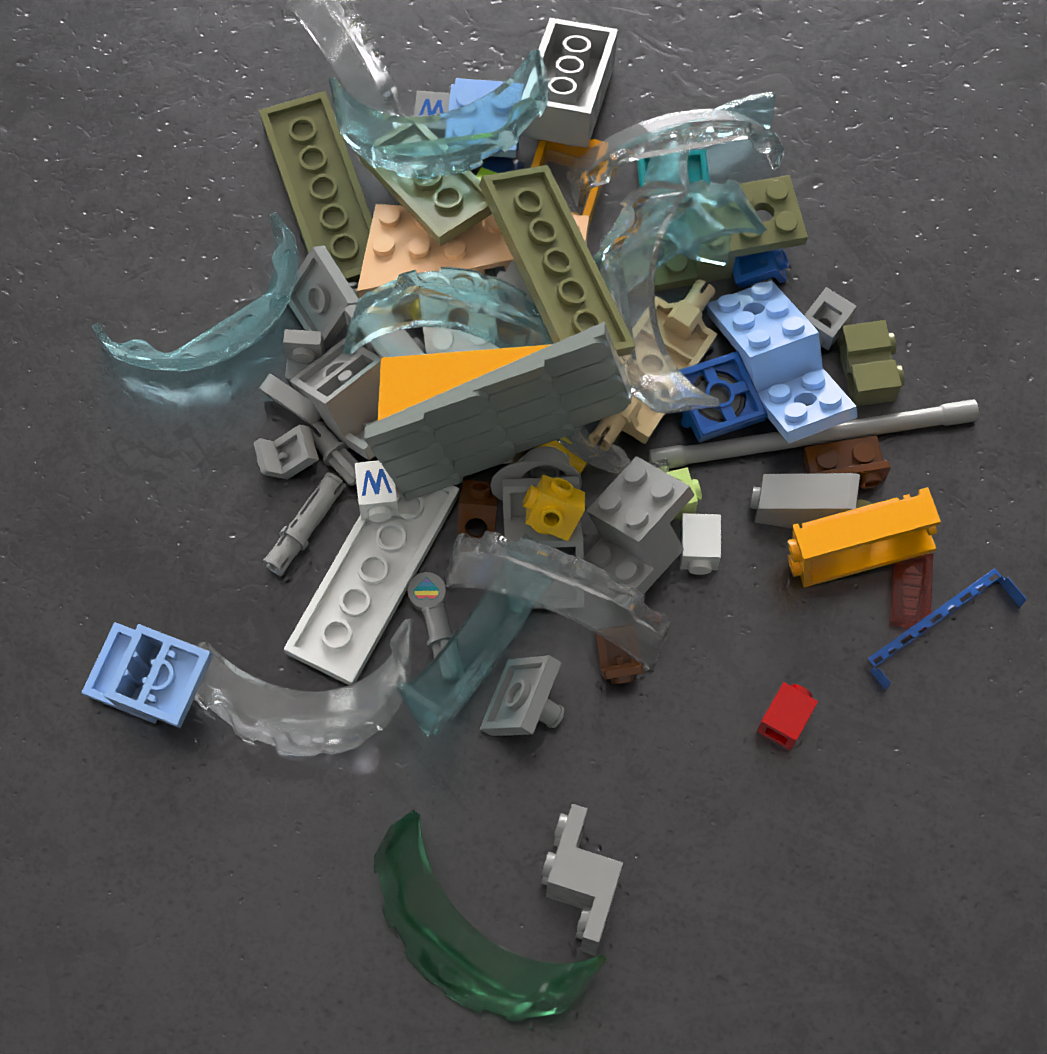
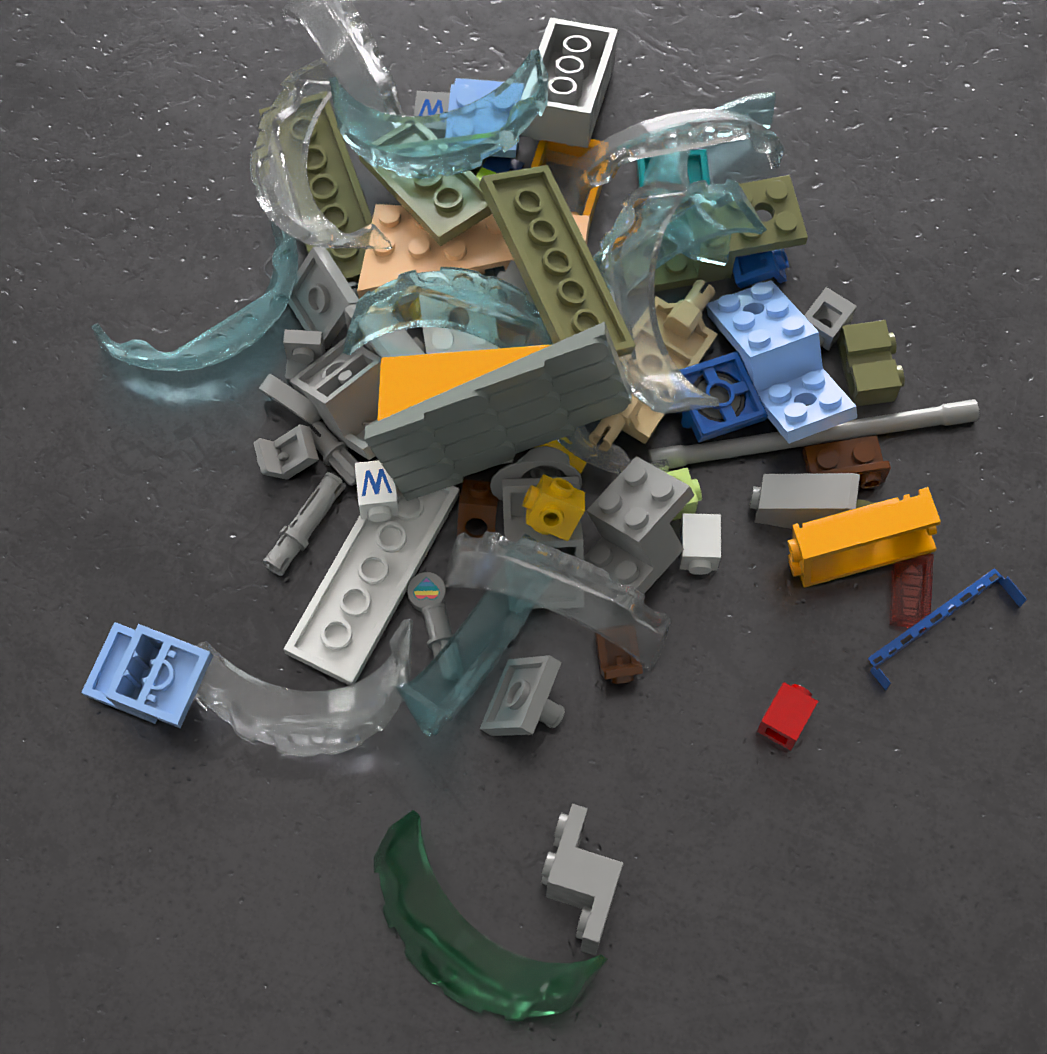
none -> clear windscreen [250,58,392,250]

